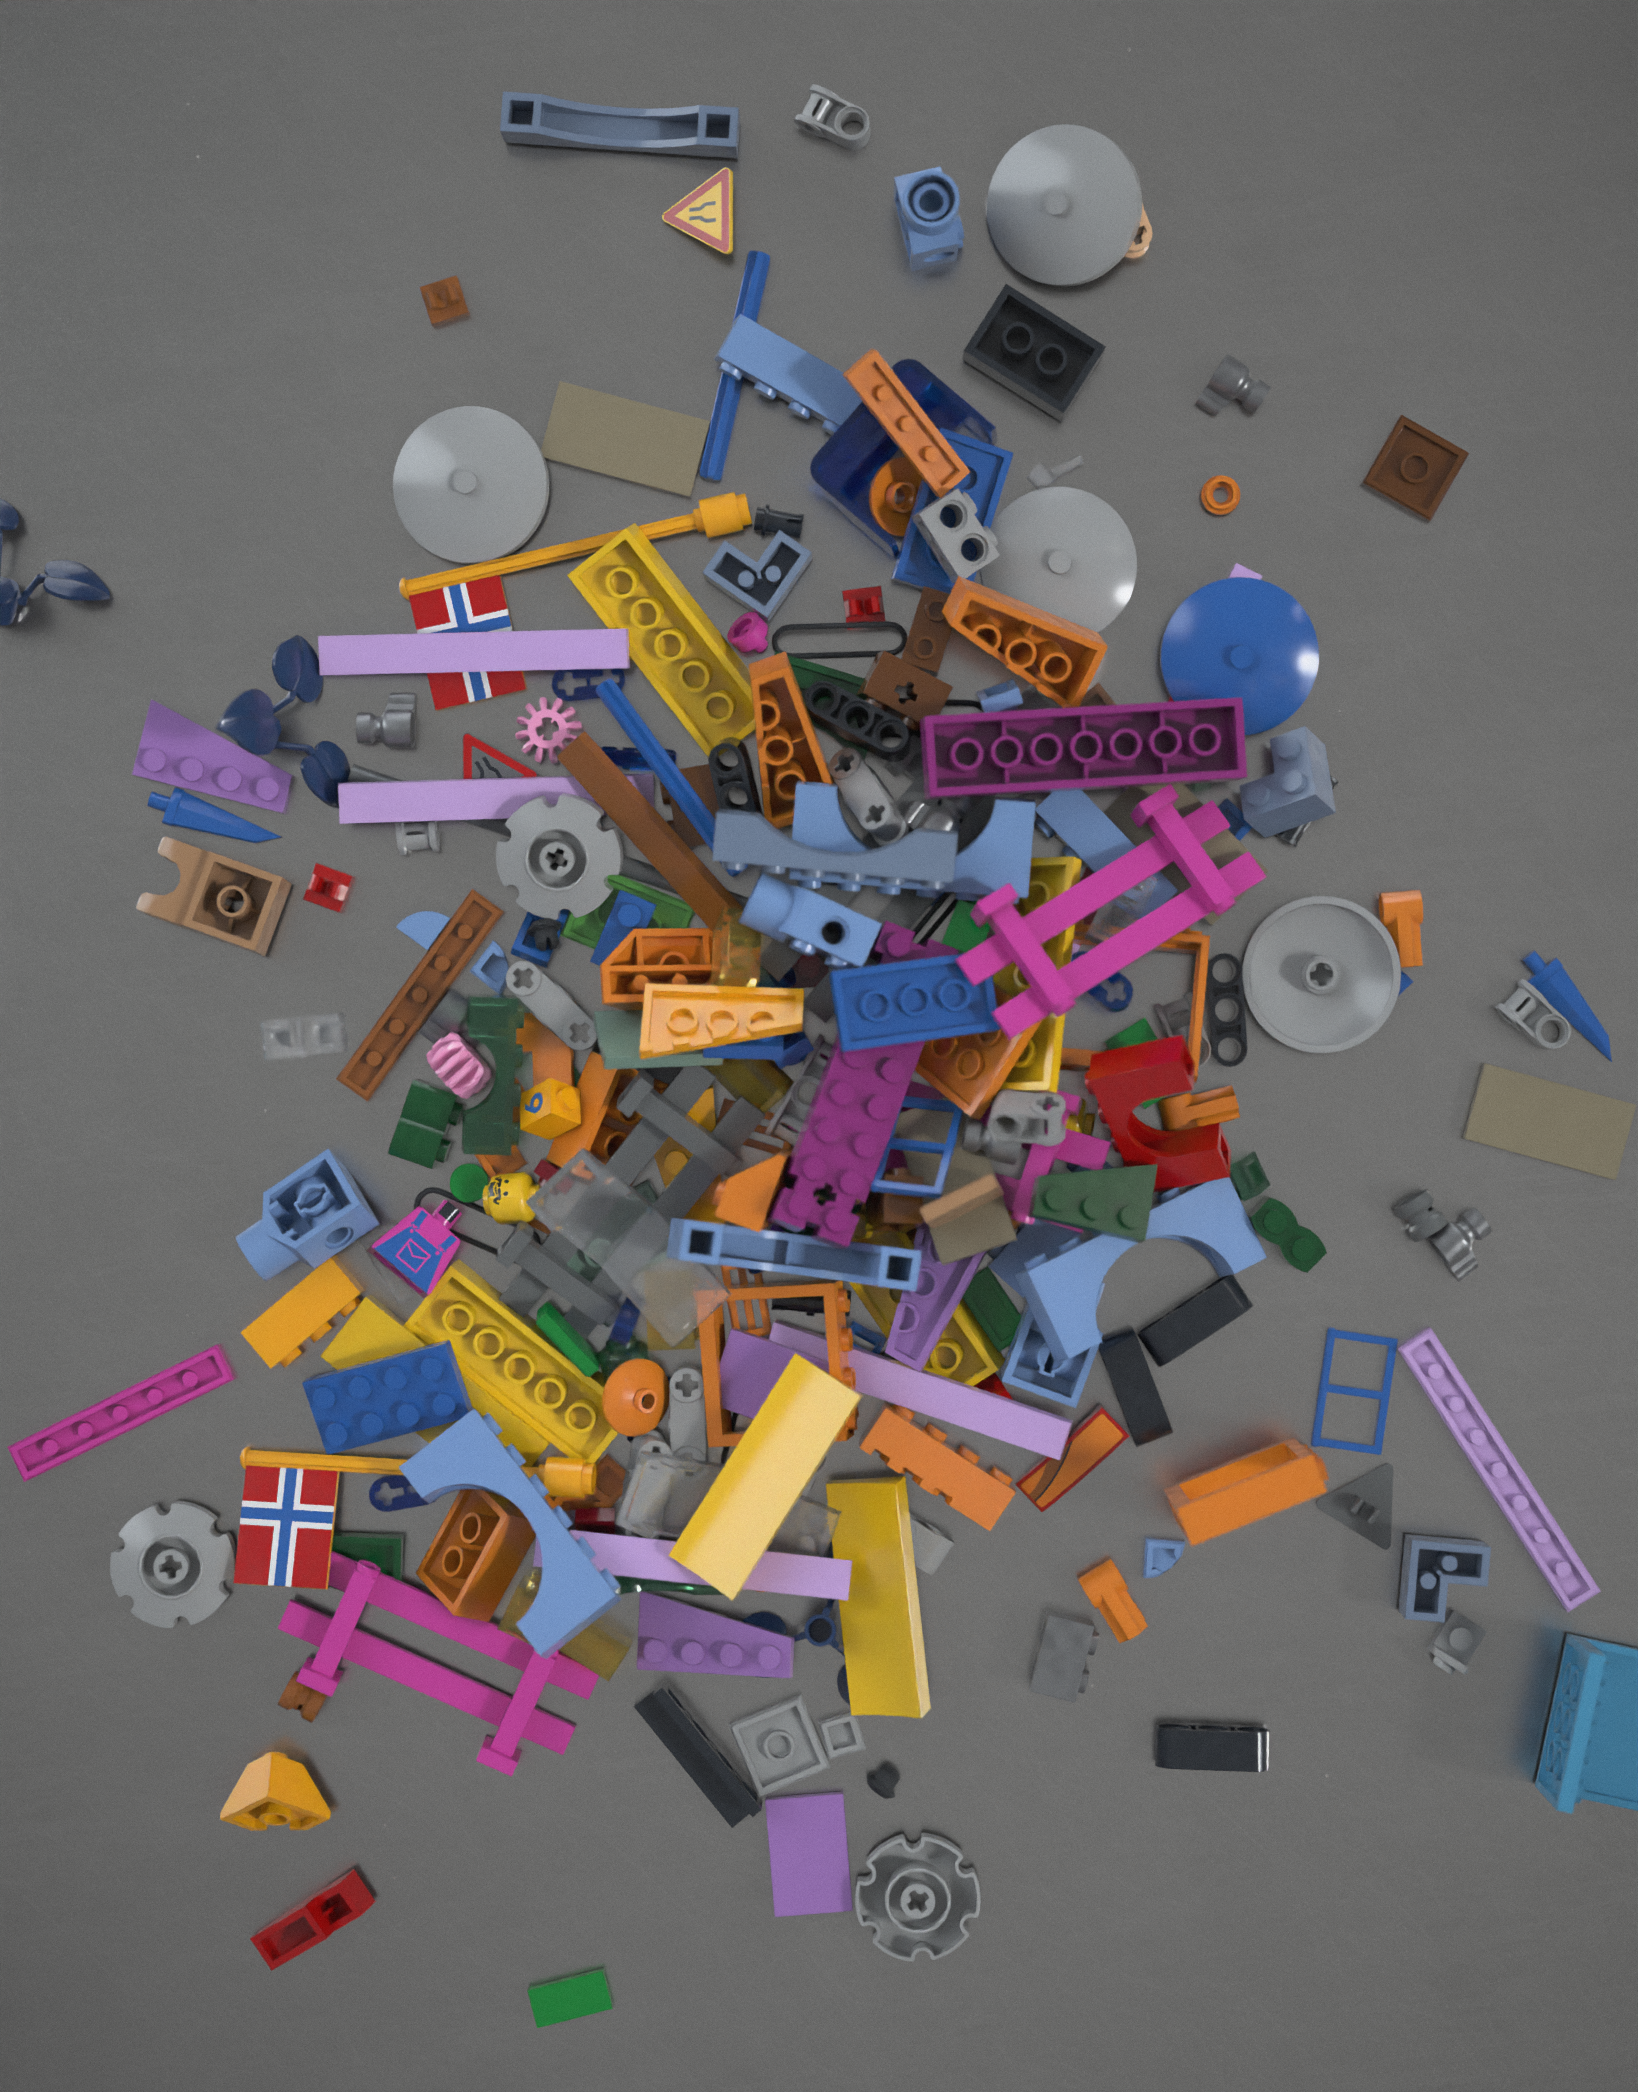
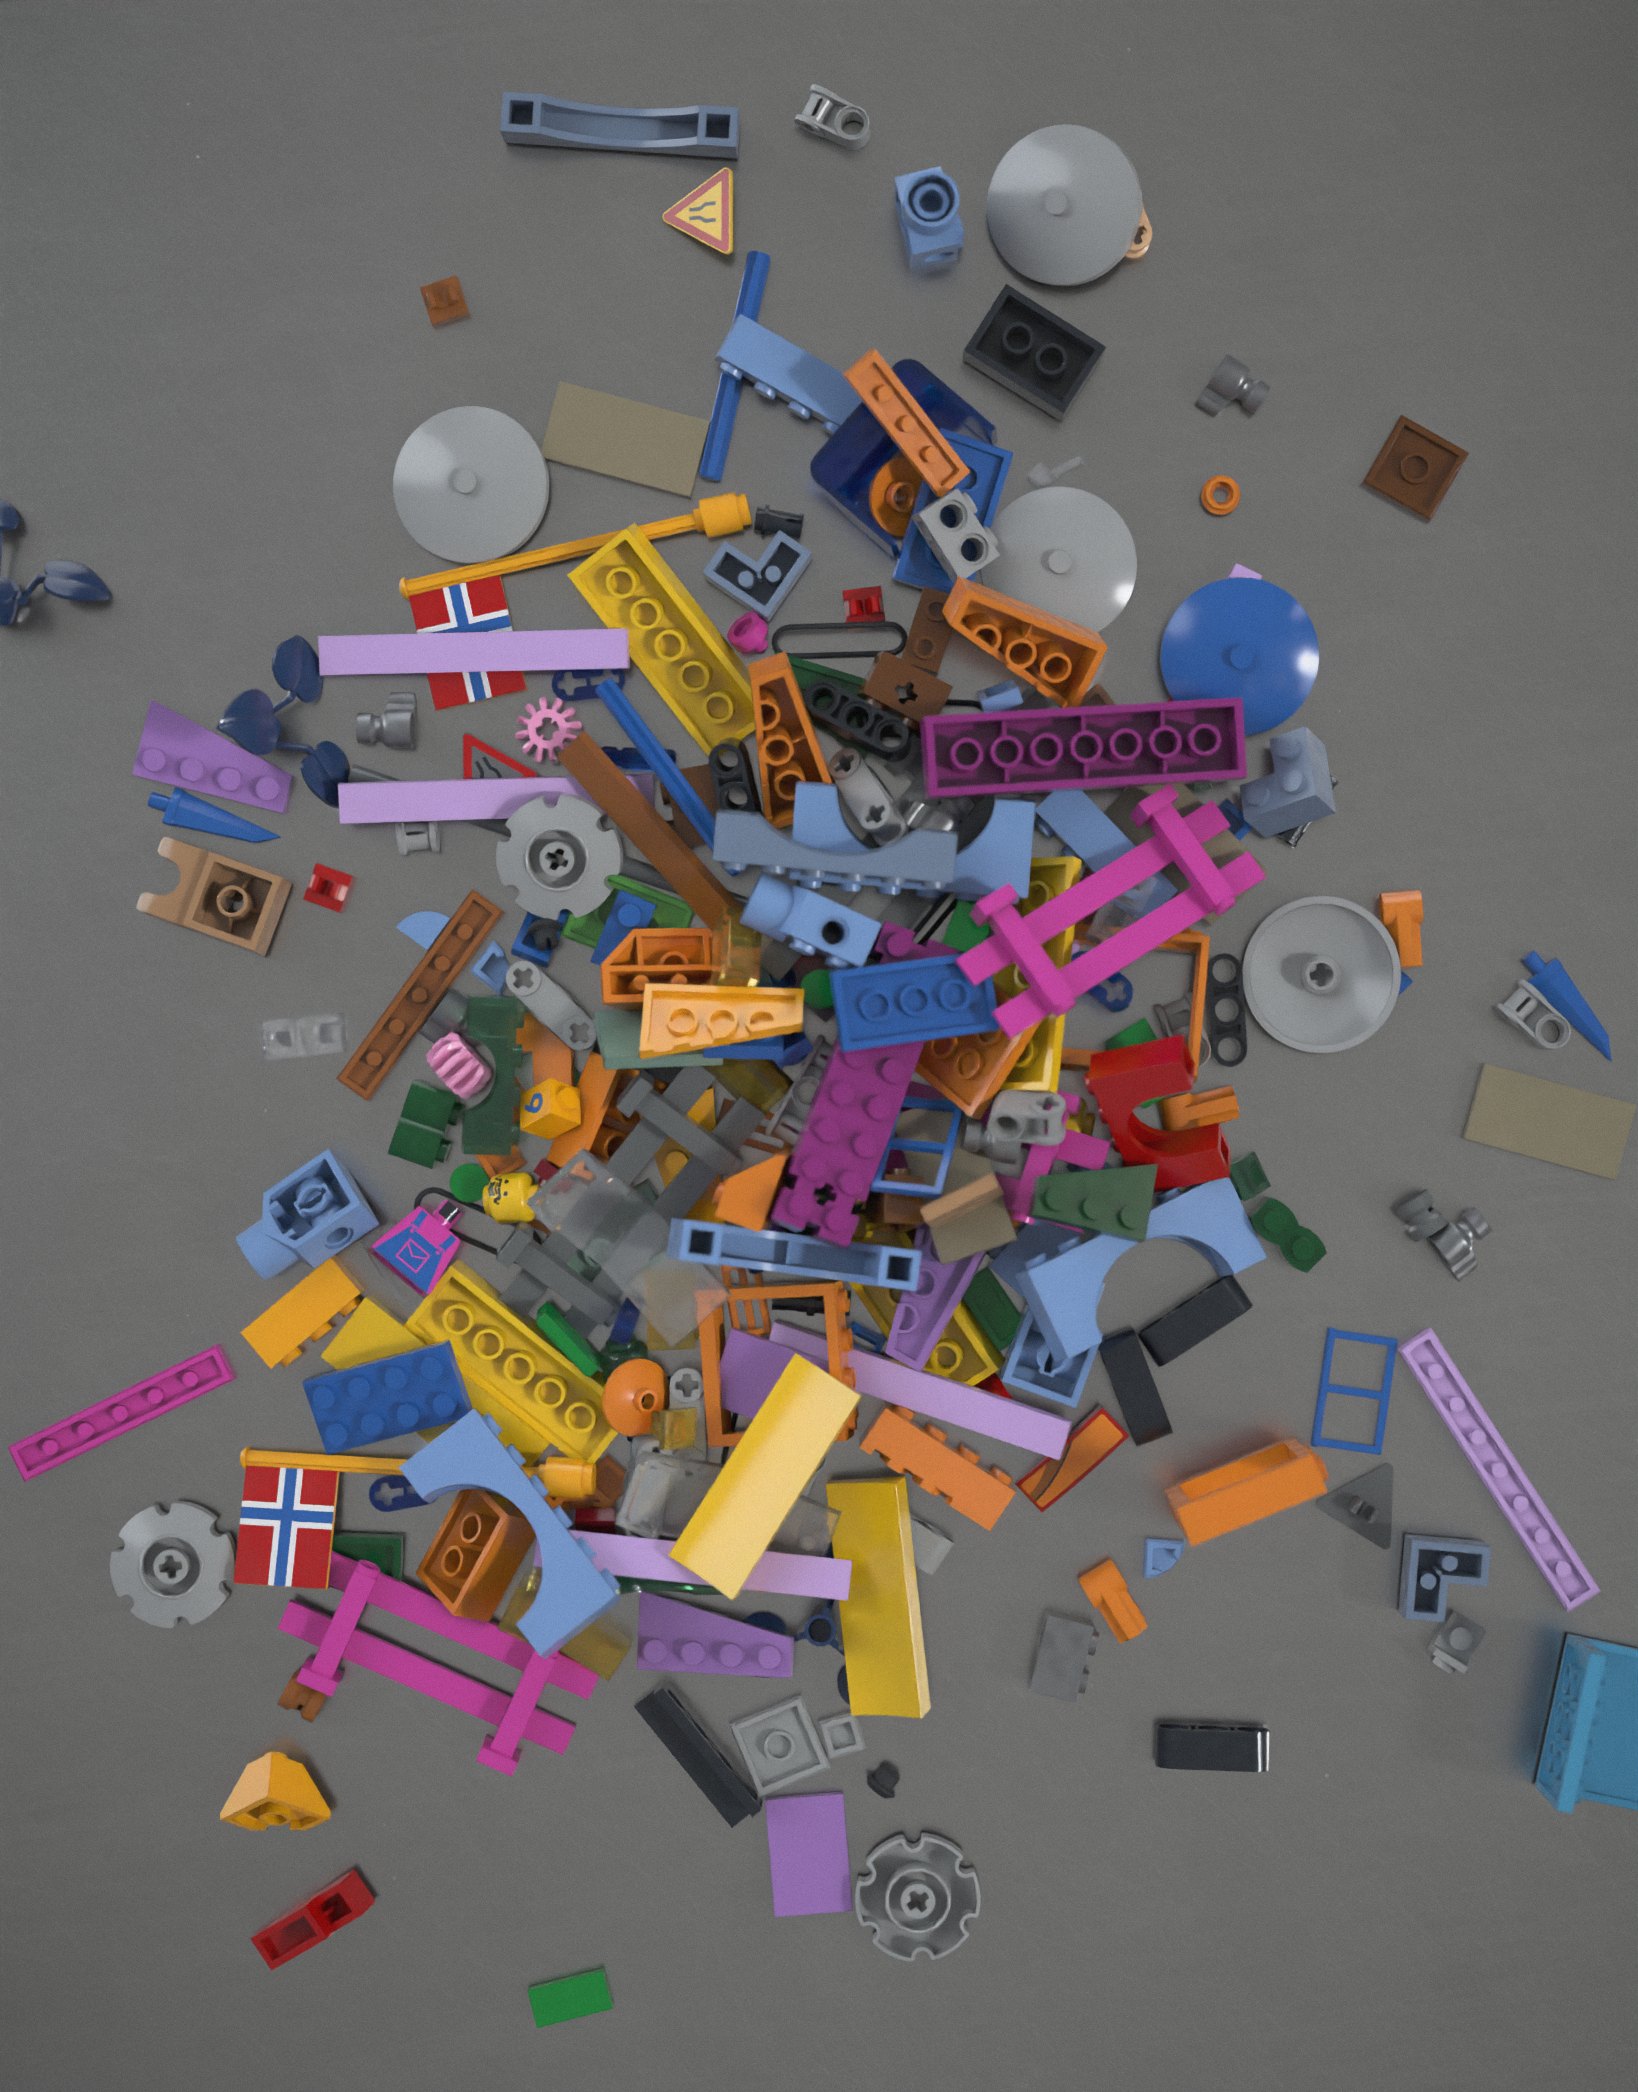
none -> clear yellow brick [650,1407,697,1450]
none -> green tile [800,969,834,1009]

